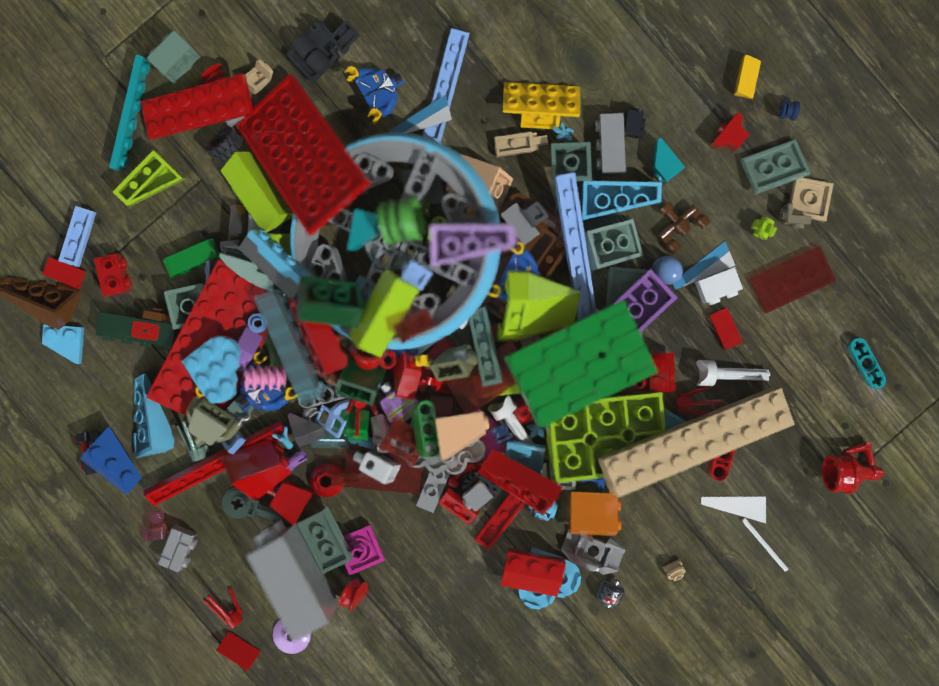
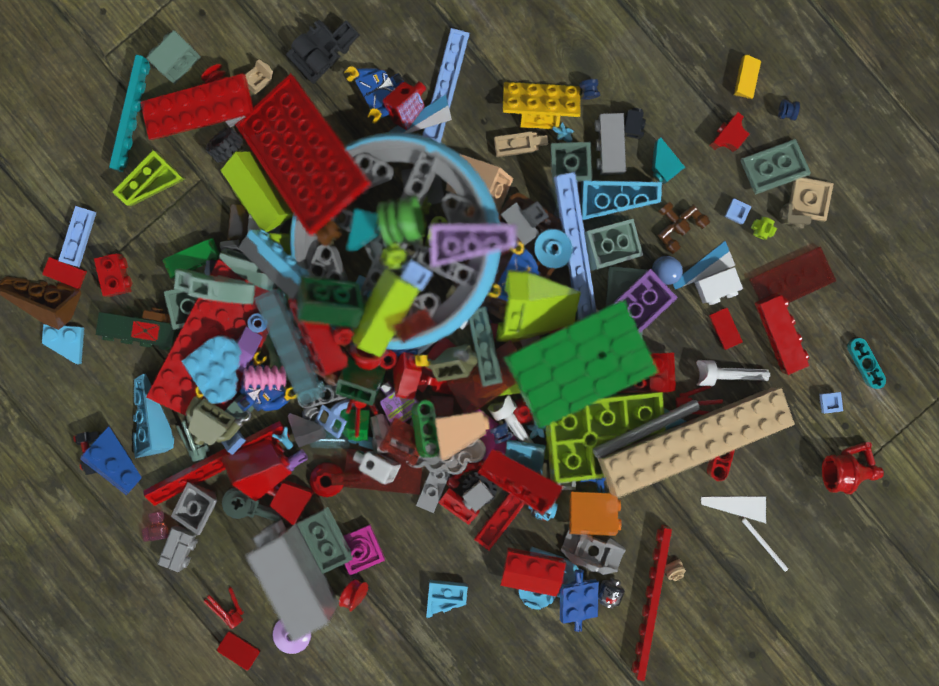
none -> light grey slope [171,482,217,535]
none -> sand green slope [174,268,255,304]
none -> reddish brown wheel [315,220,342,247]
none -> red plate [334,326,353,345]
none -> red torso [382,81,426,131]
none -> lime gear [382,244,406,269]
none -> medium azure wing [426,580,468,618]
none -> medium azure dish [535,229,573,268]
none -> blue plate [560,569,599,632]
none -> dark blue wheel [579,79,600,100]
none -> light grey axle [593,400,700,458]
none -> red plate [632,525,672,681]
none -> light blue plate [724,199,751,225]
none -> red brick [755,294,810,375]
none -> light blue plate [819,392,843,414]

